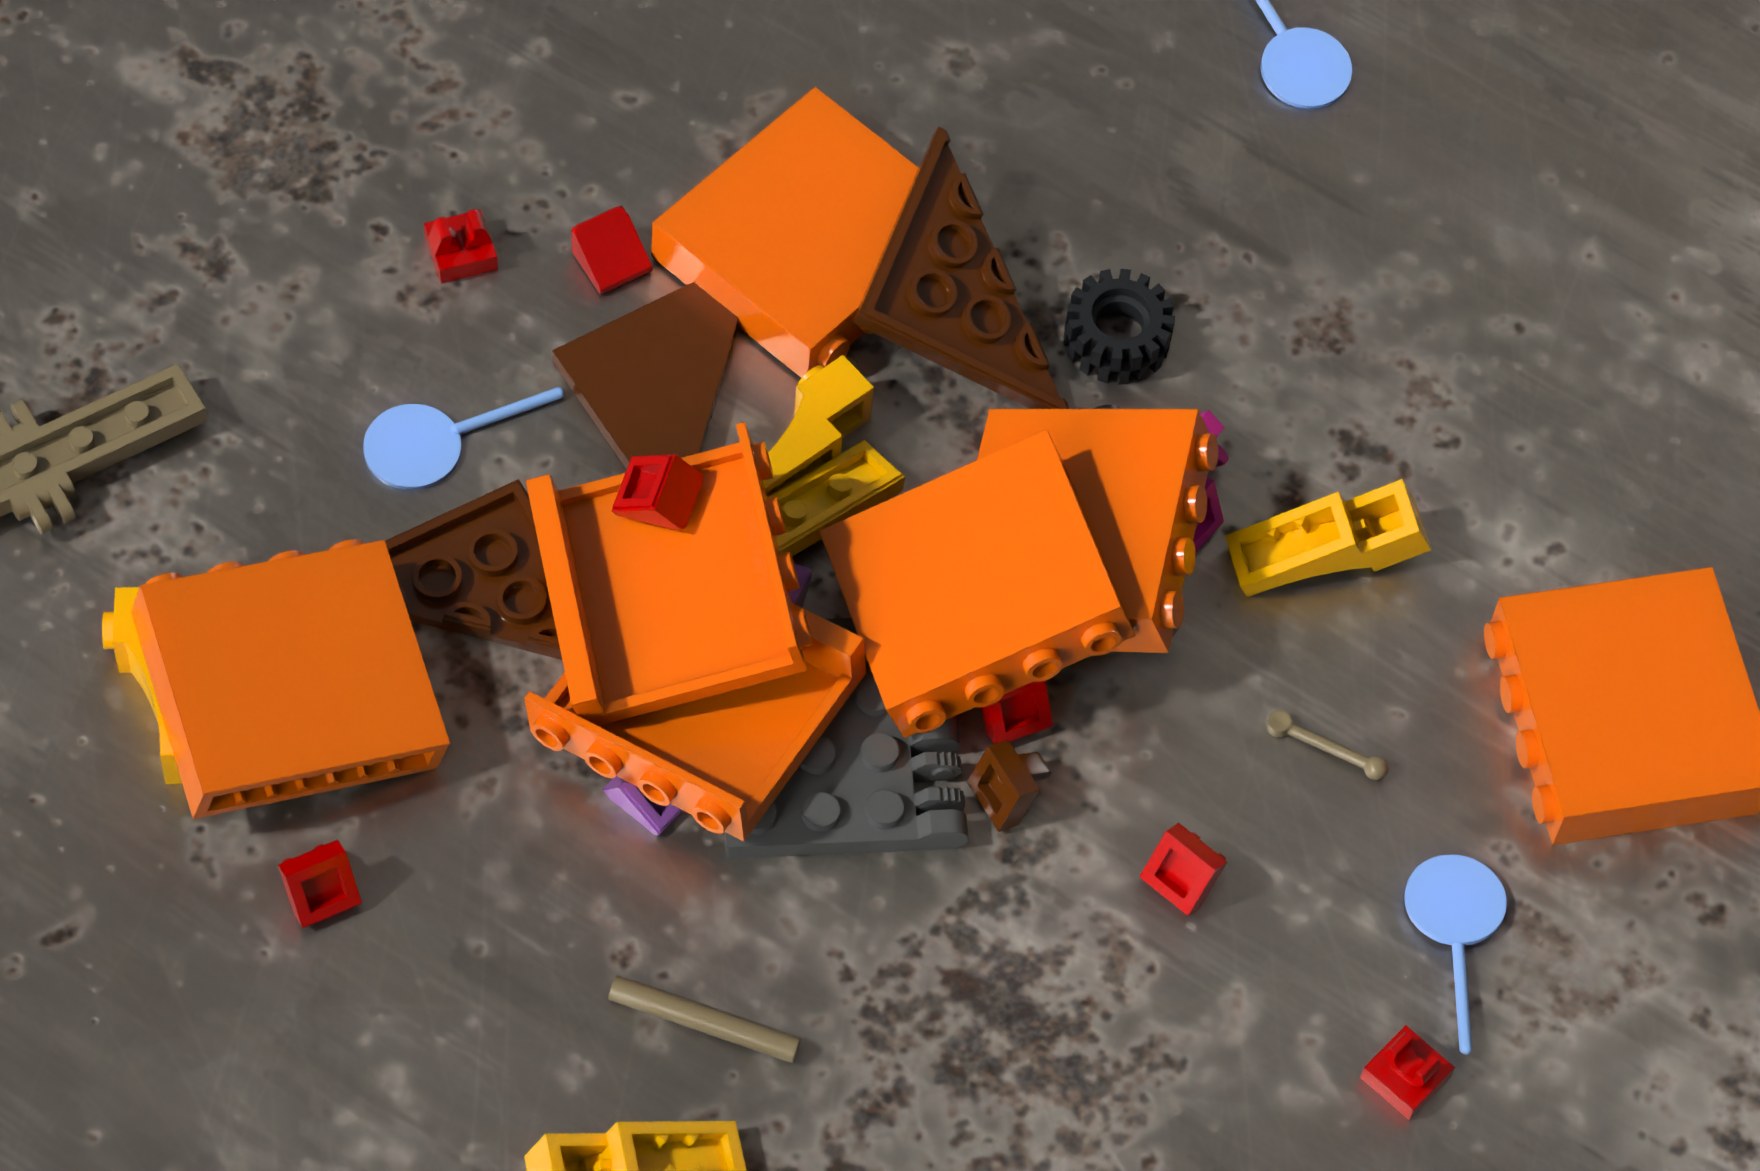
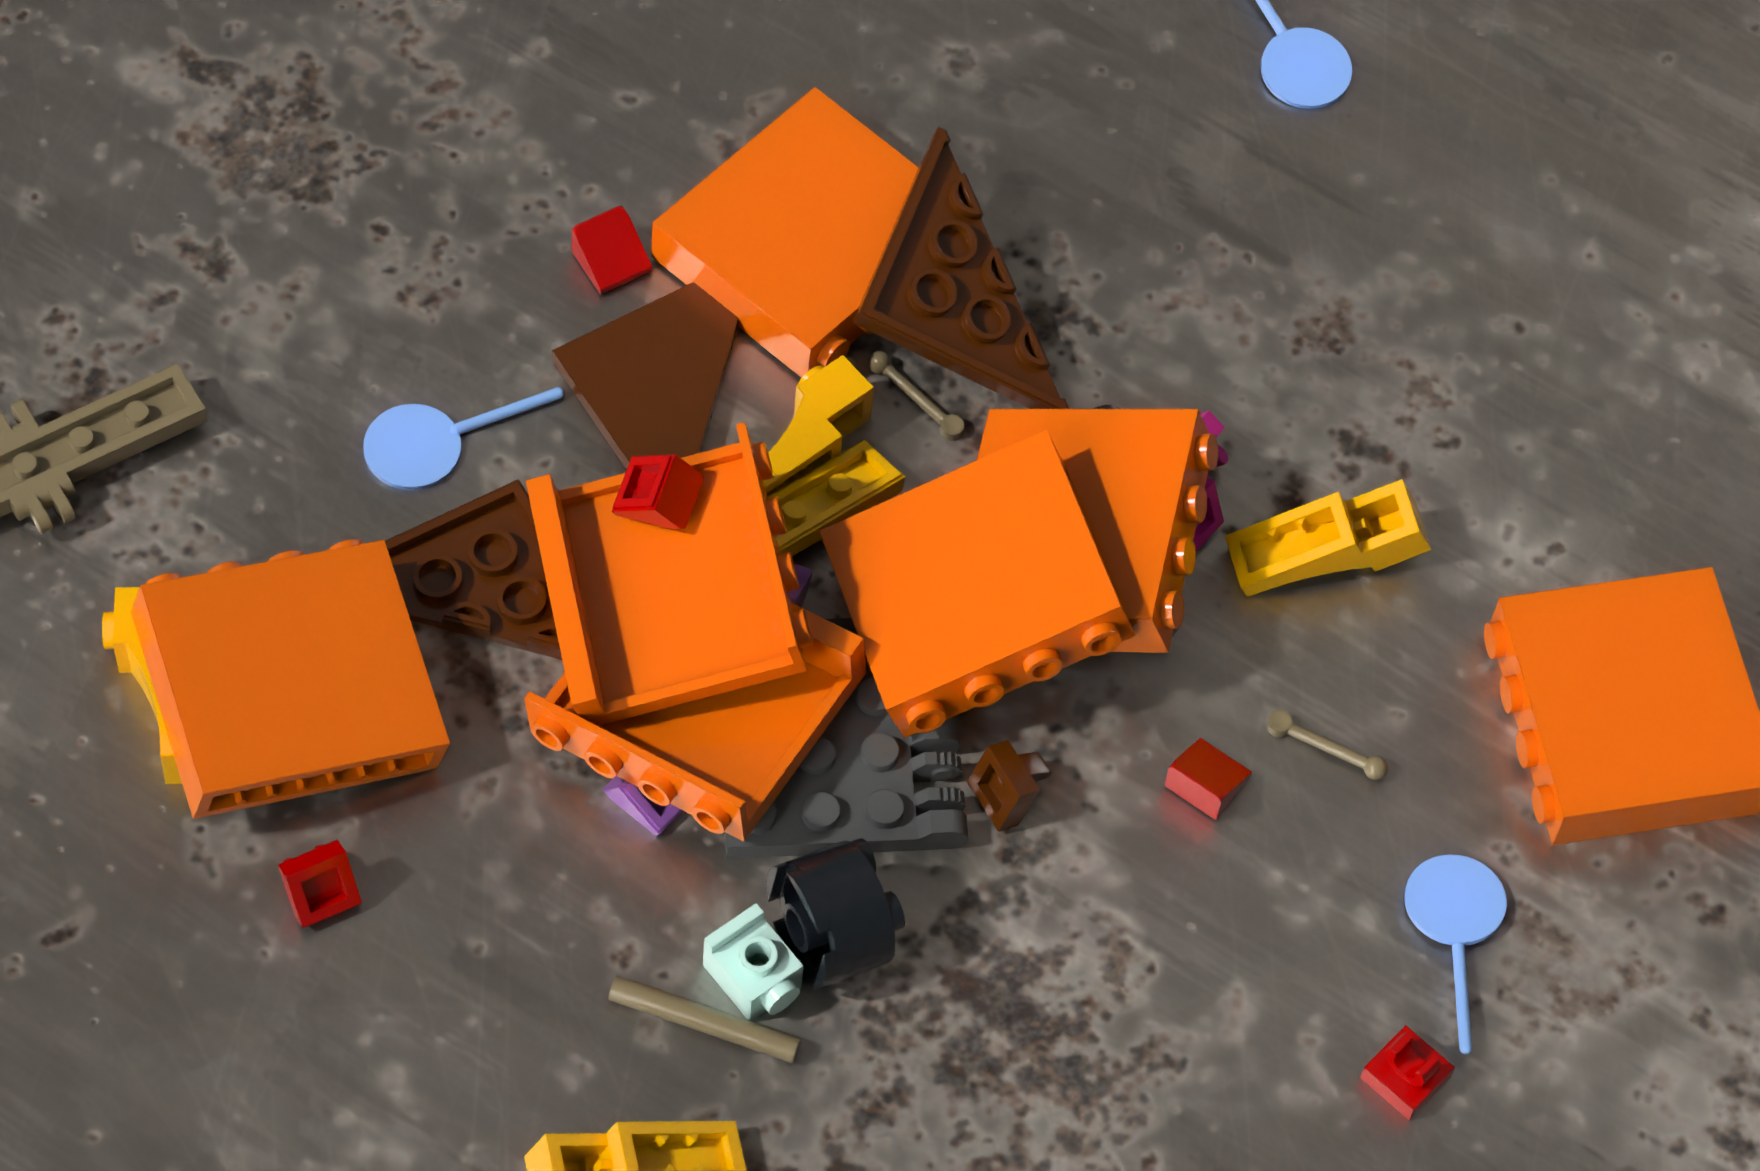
red tile [424,209,498,284] -> none
red tile [980,681,1053,744] -> none
black tyre [1063,269,1175,385] -> none
tile [1139,822,1228,916] -> none
none -> light aqua brick [703,903,803,1021]
none -> black brick [766,838,905,990]
none -> dark tan hinge [868,351,964,441]
none -> red slope [1164,738,1252,820]

